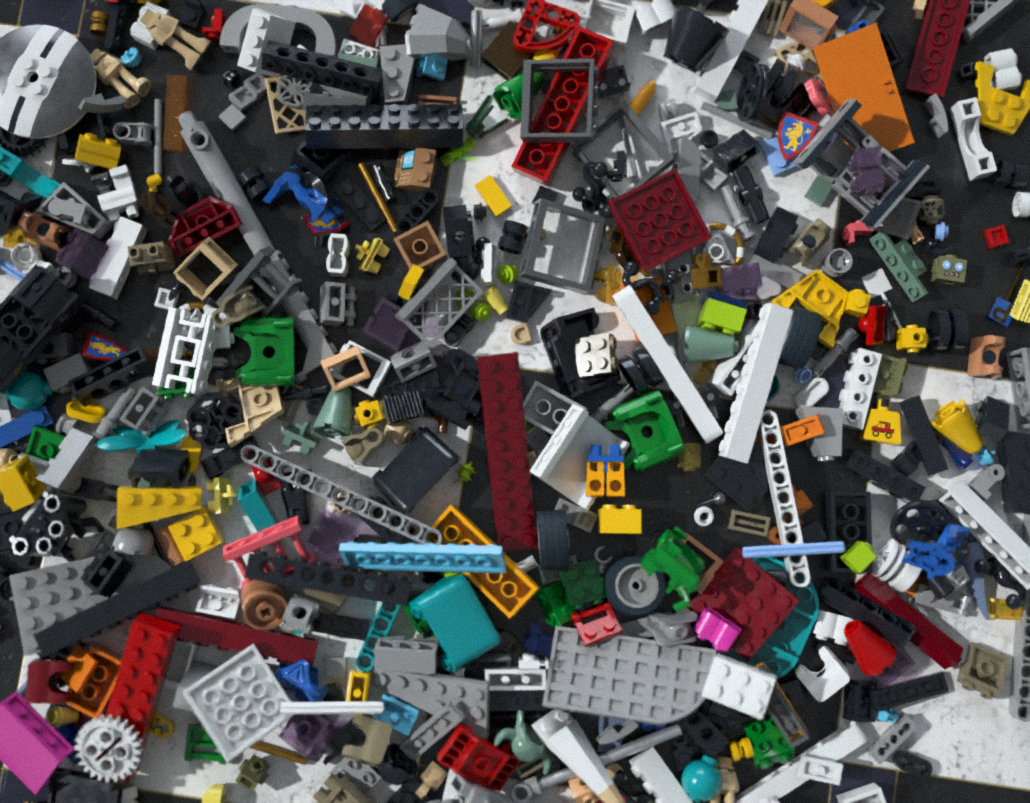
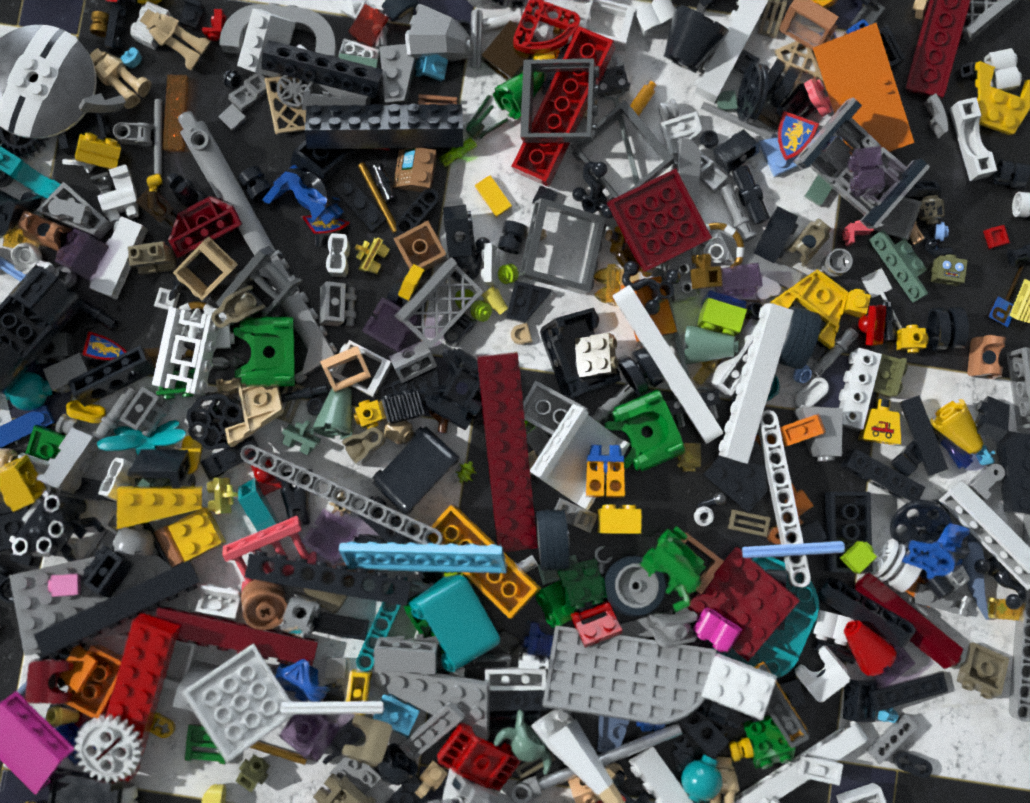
black plate [473,202,487,222] -> none
light grey slope [596,720,638,745] -> none
black bracket [606,150,627,182] -> none
white plate [786,54,805,72] -> none
none -> bright pink brick [48,574,81,596]
none -> white brick [99,457,133,502]

